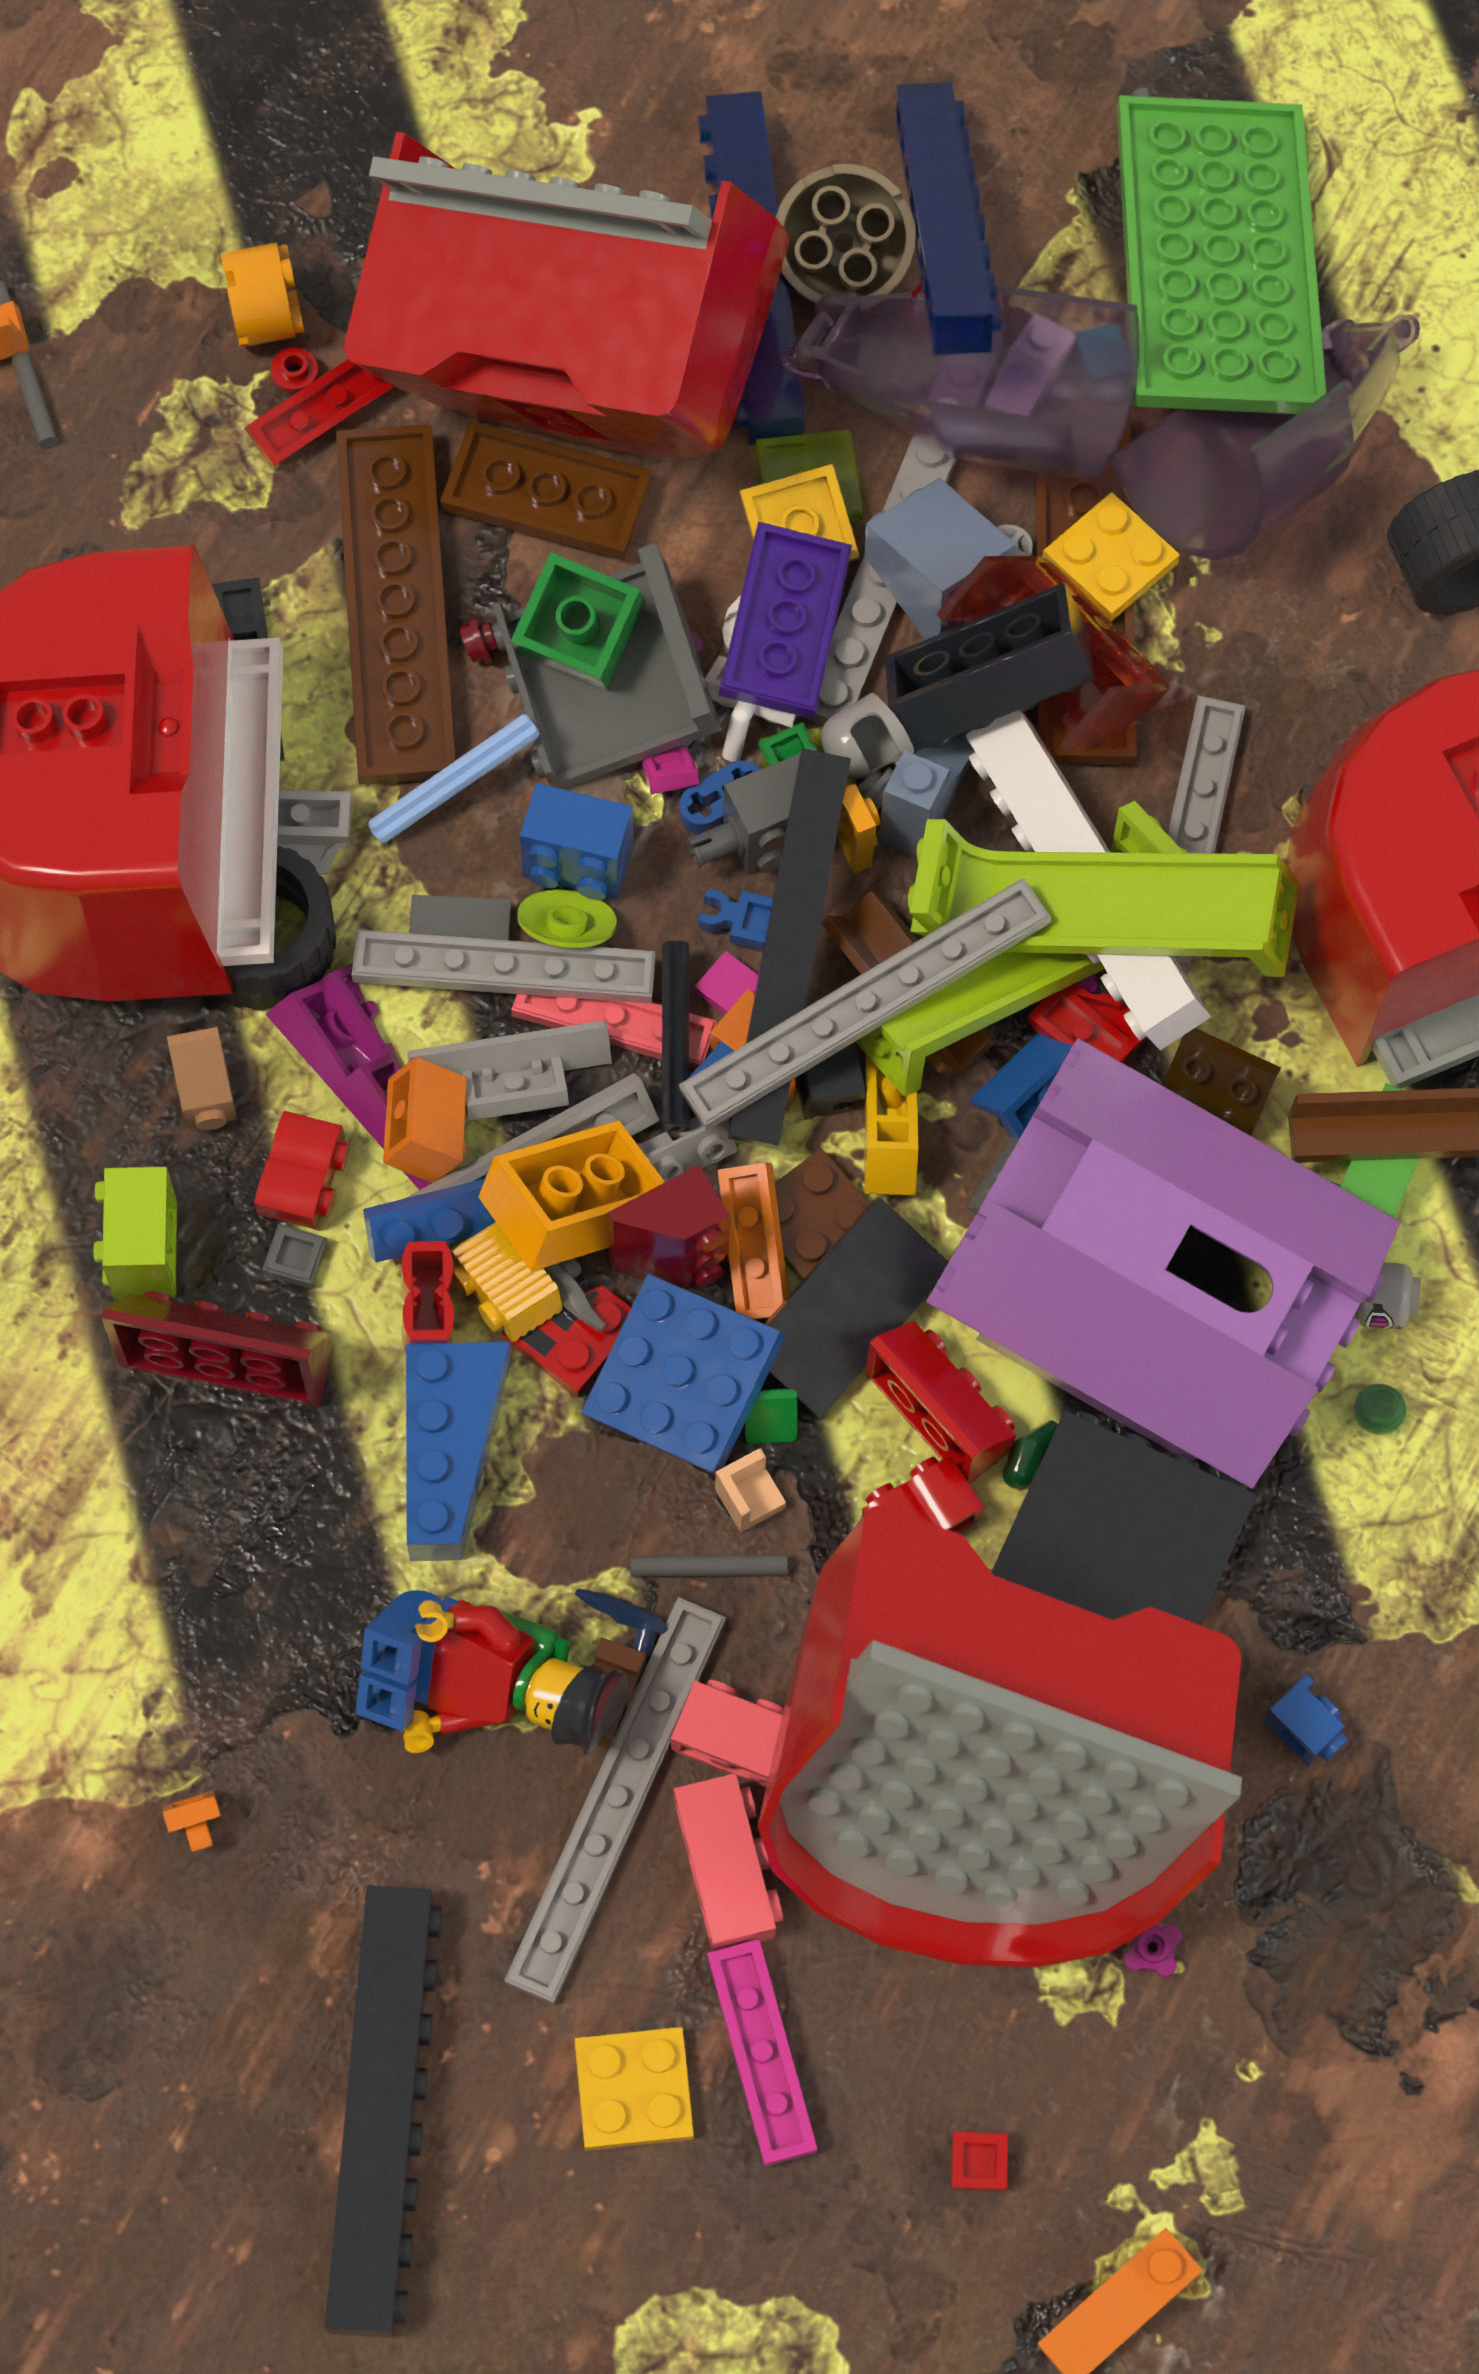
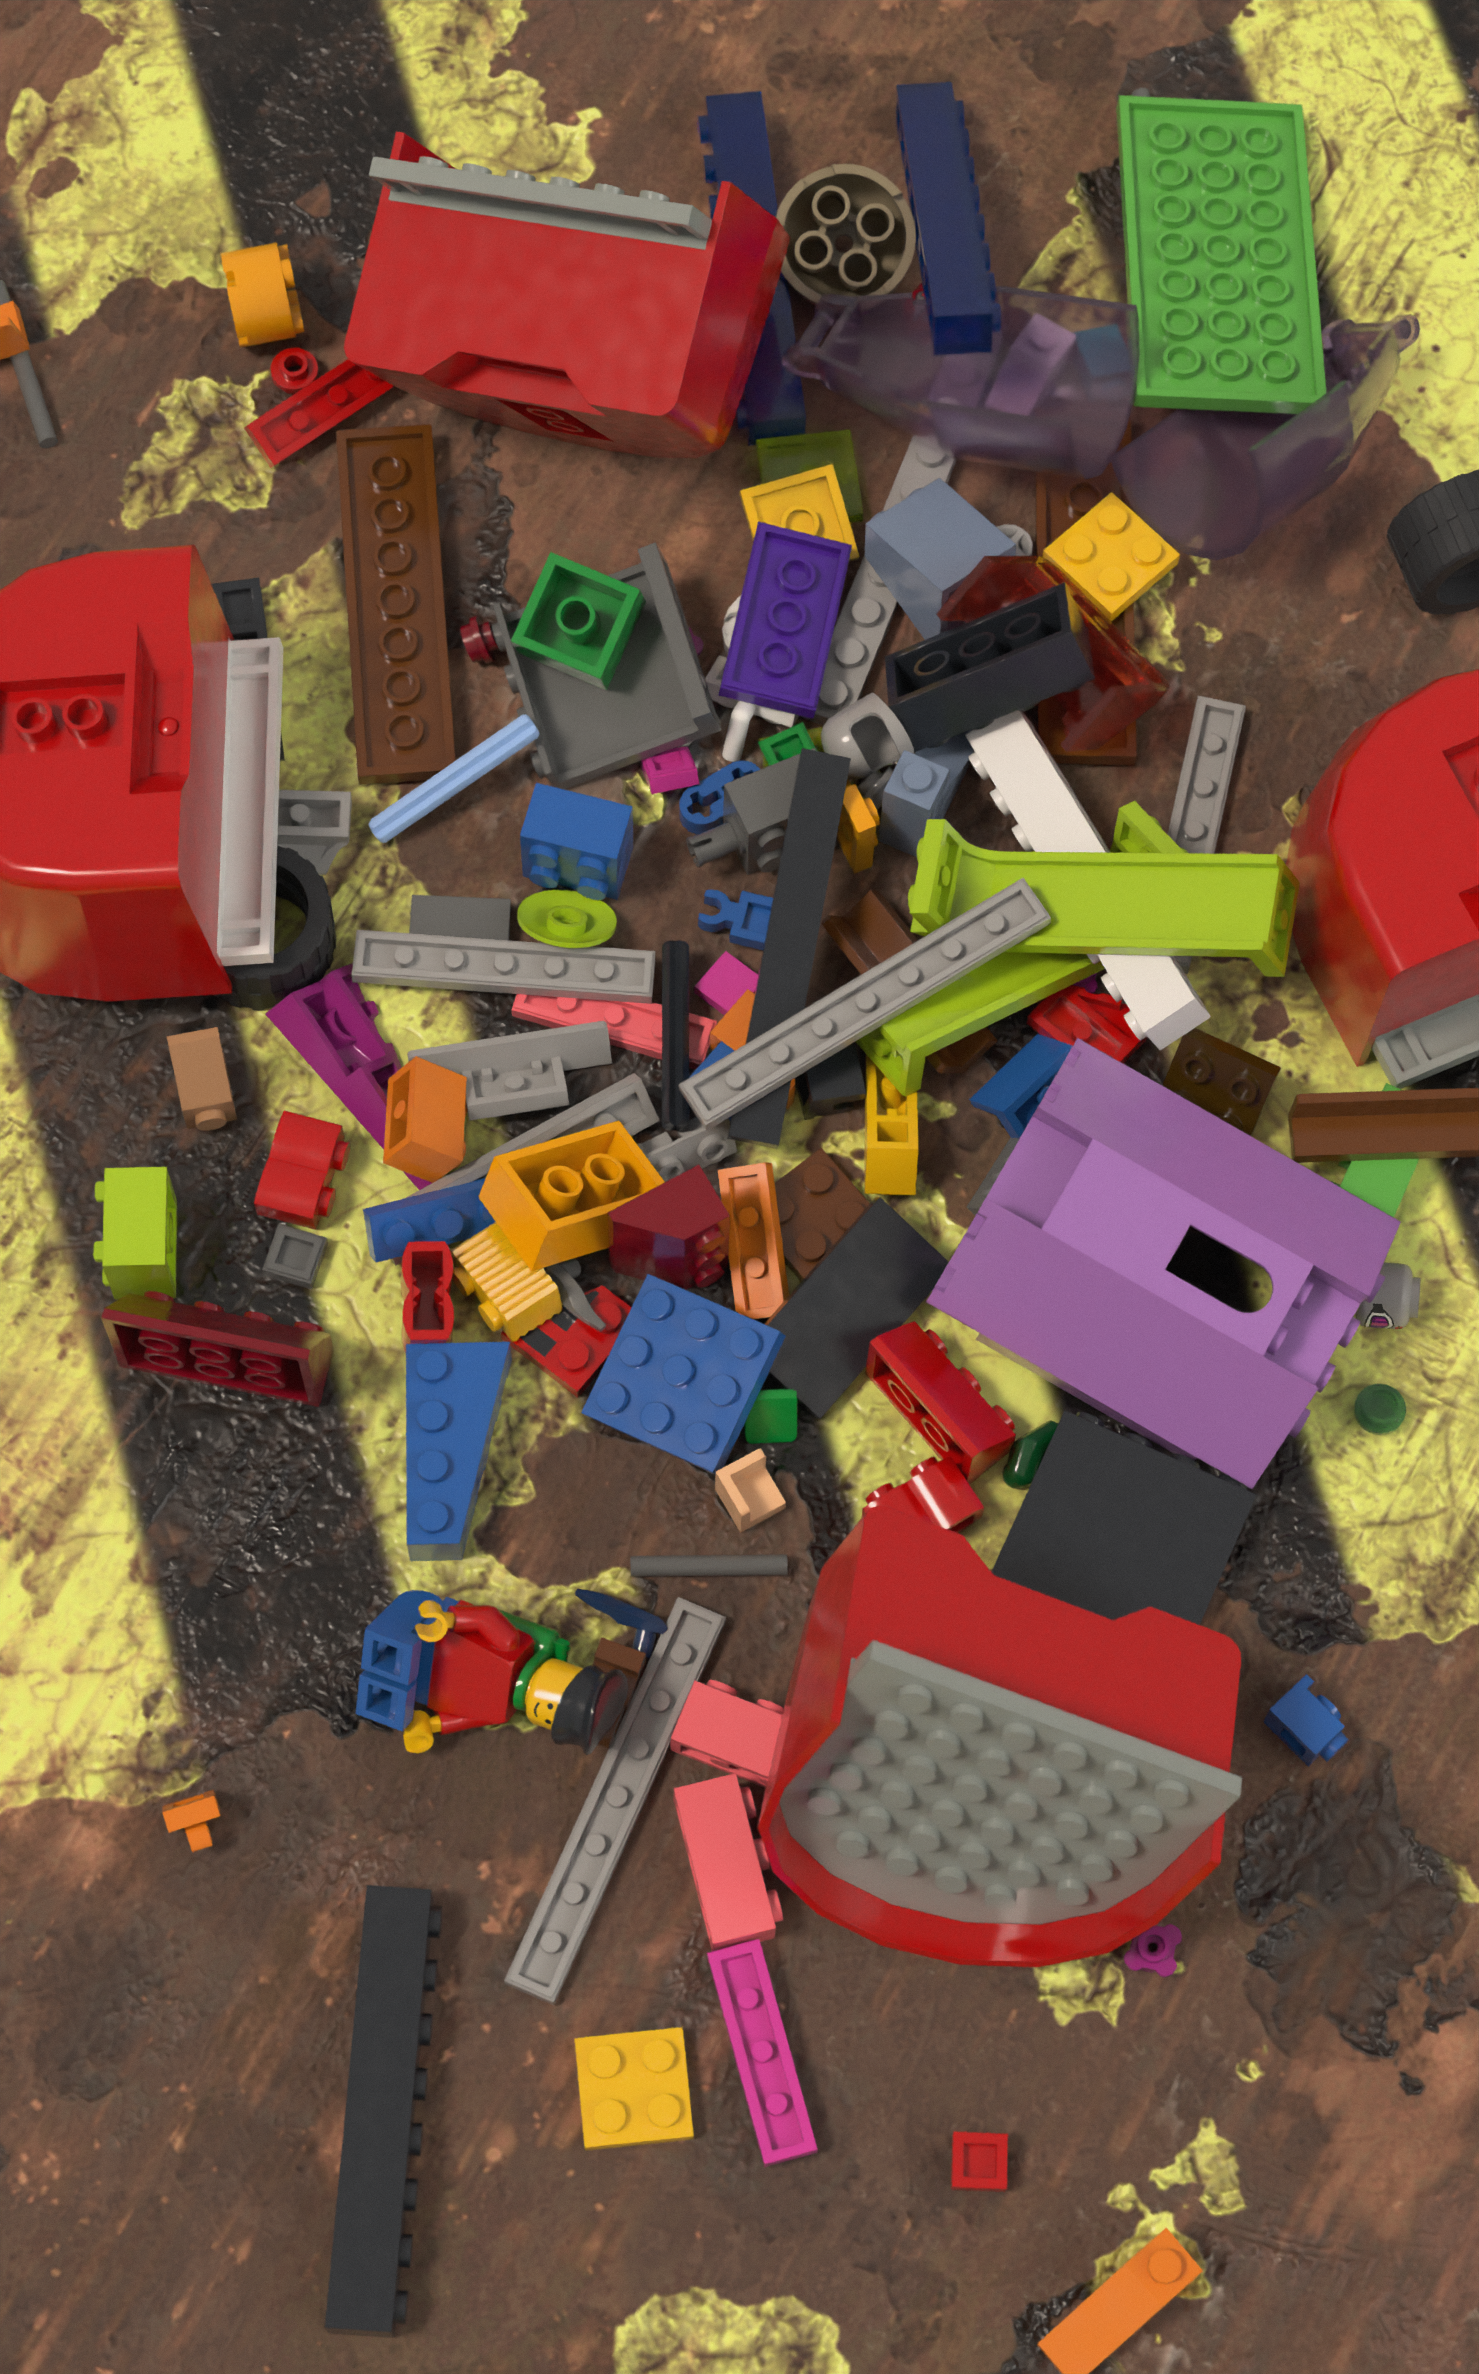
reddish brown plate [440,421,652,561] -> none

